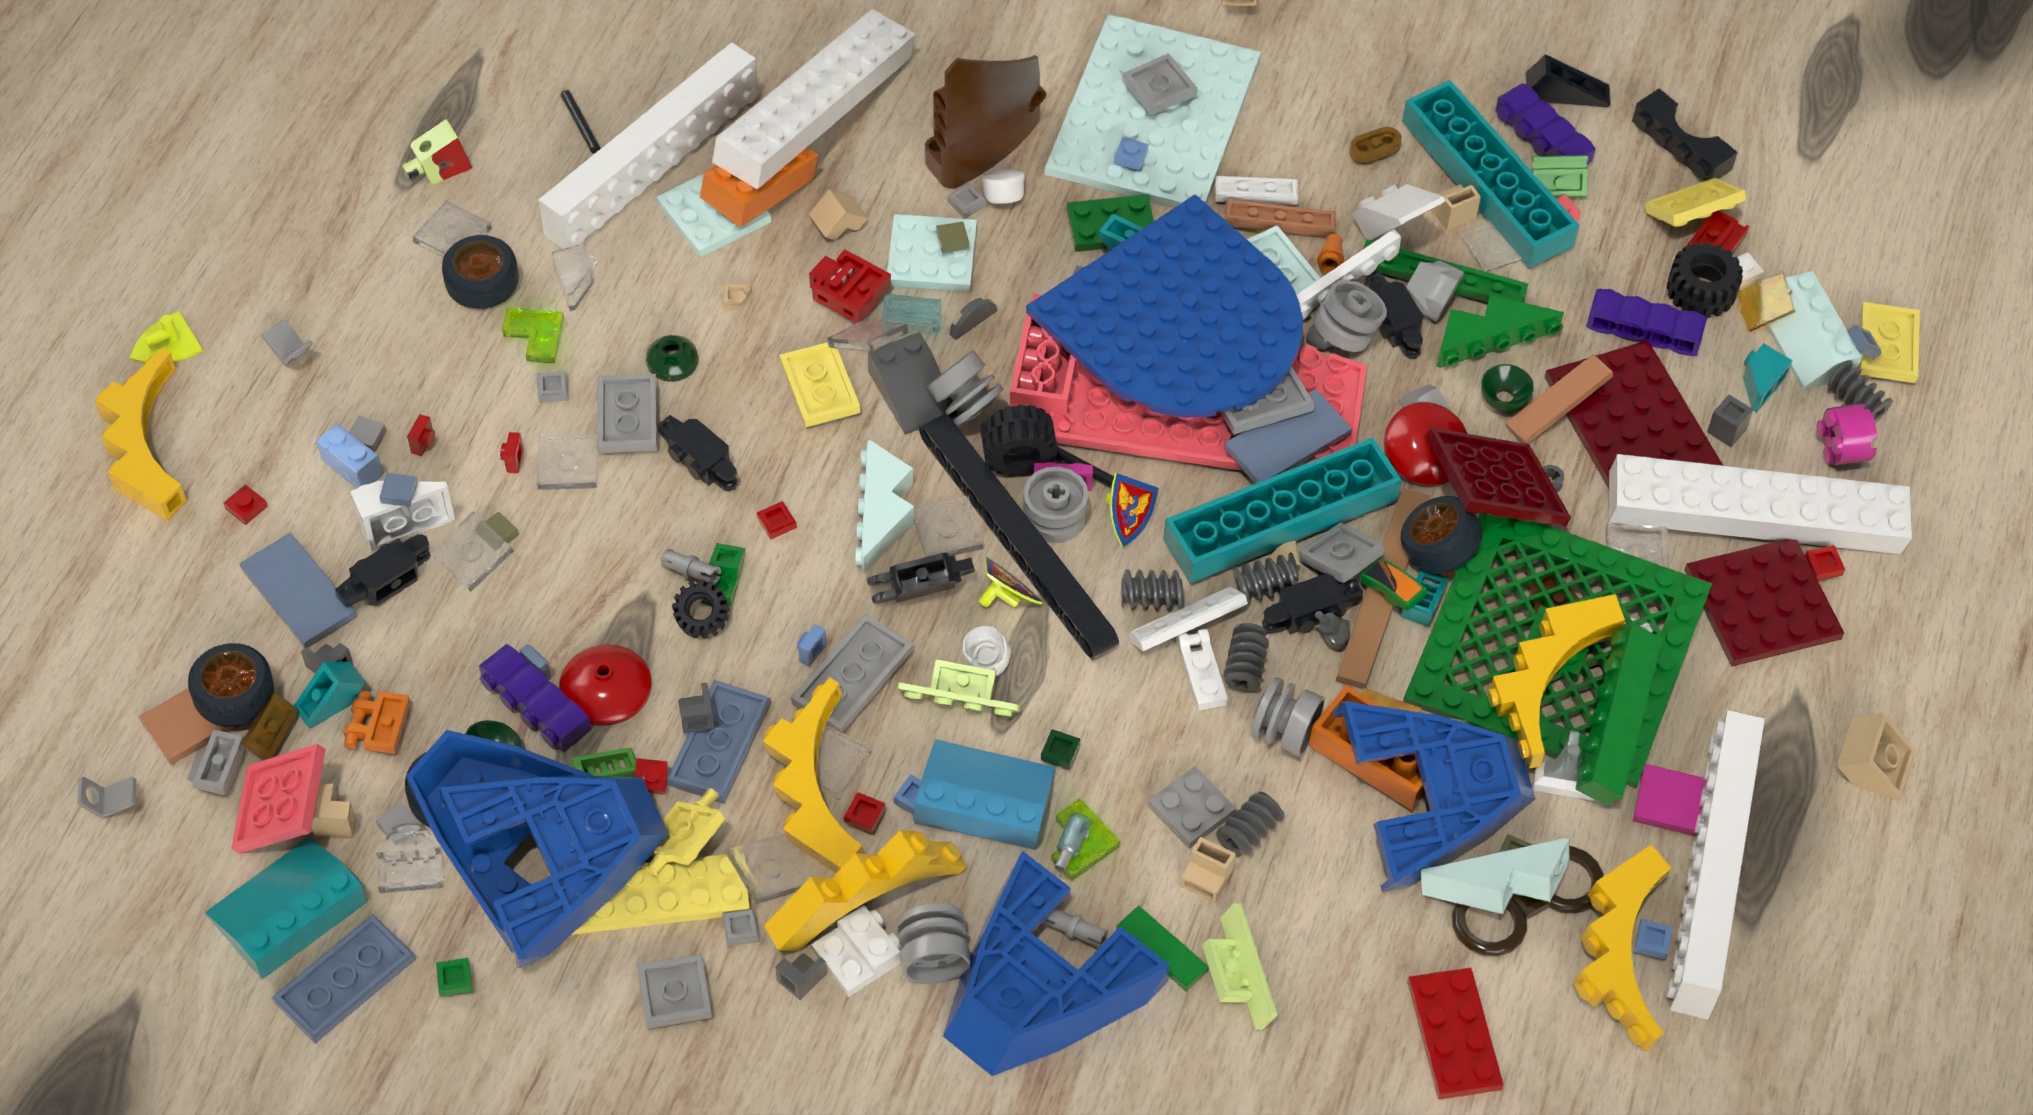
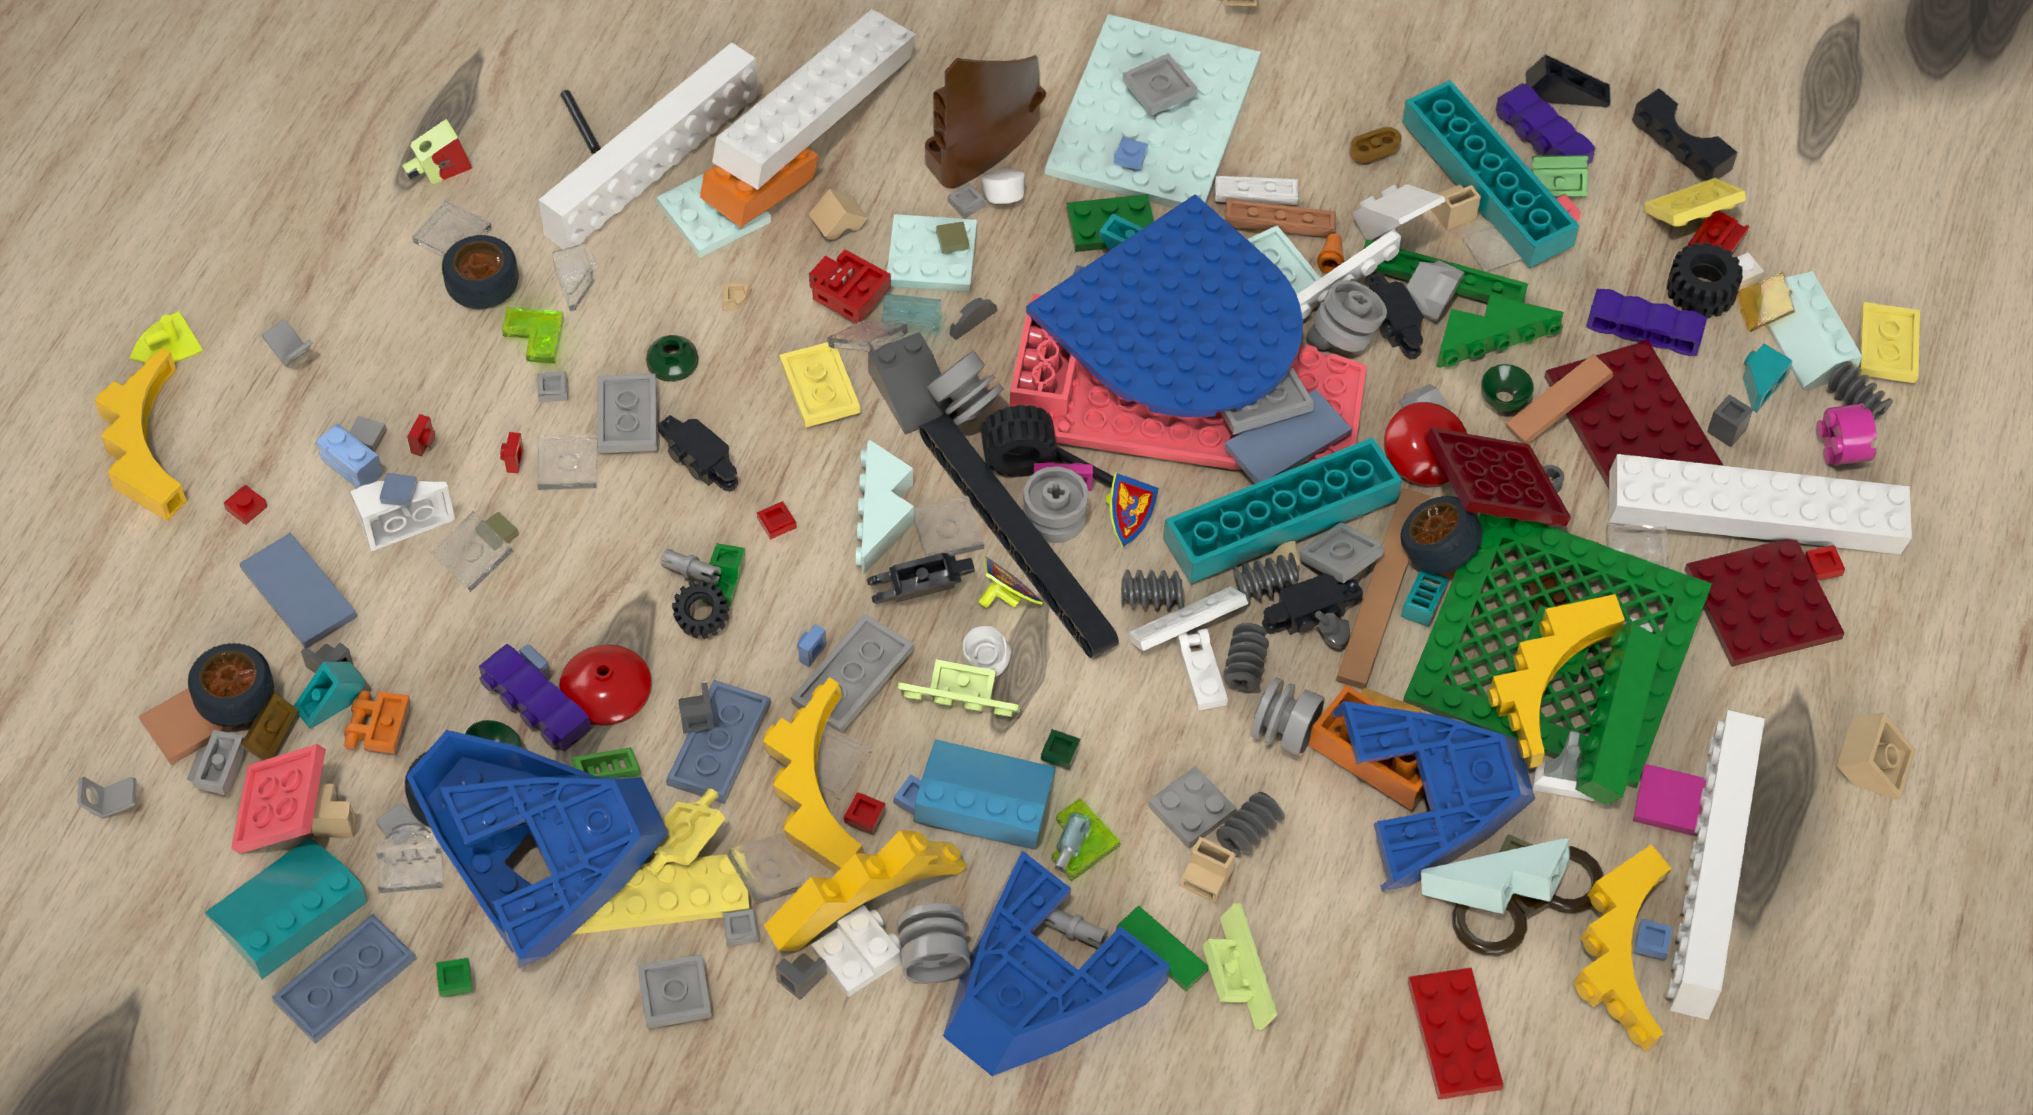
black hinge [335,534,430,607] -> none
red plate [634,758,668,795] -> none
slope [1360,557,1428,611] -> none
sand blue tile [1847,325,1882,359] -> none

